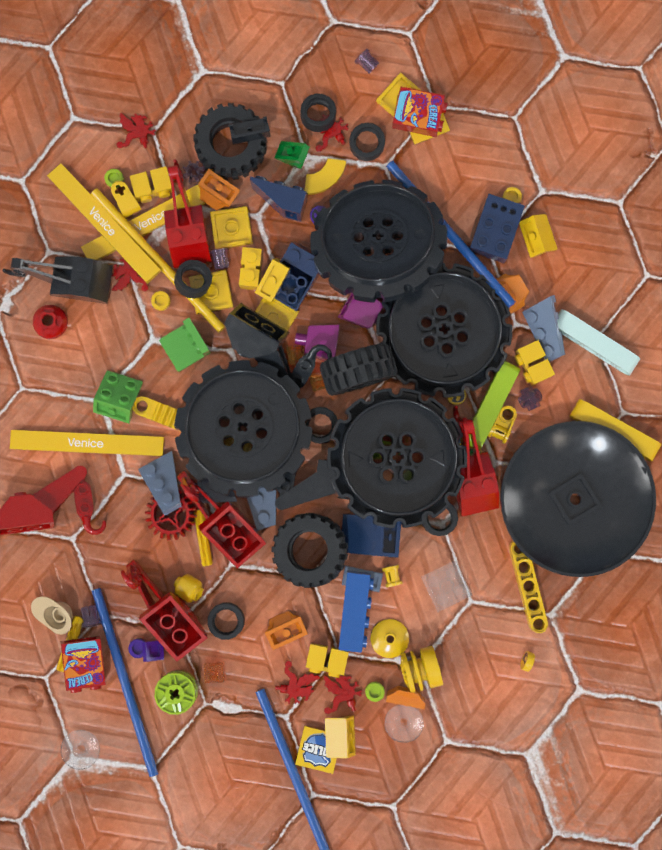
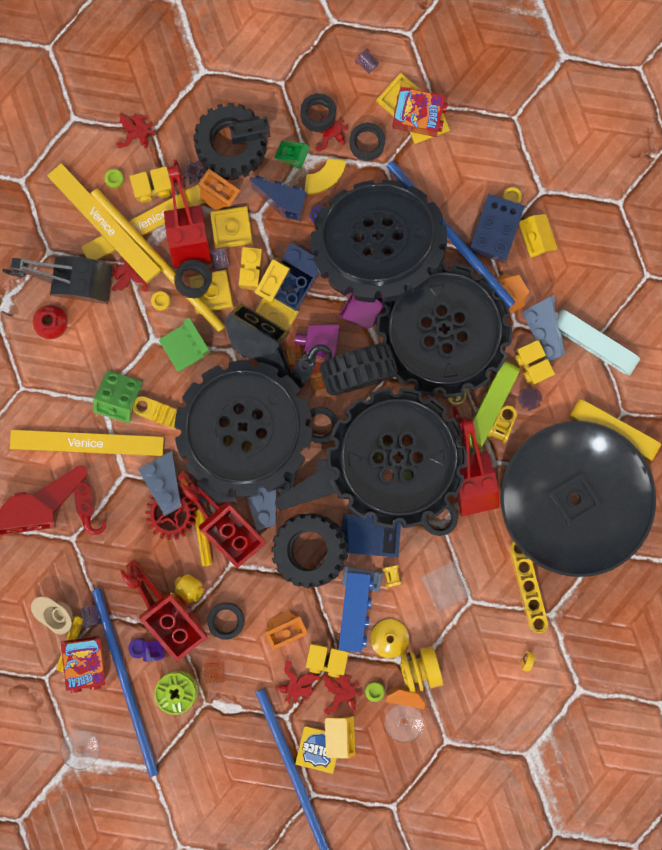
yellow piece [111,180,142,218] -> none

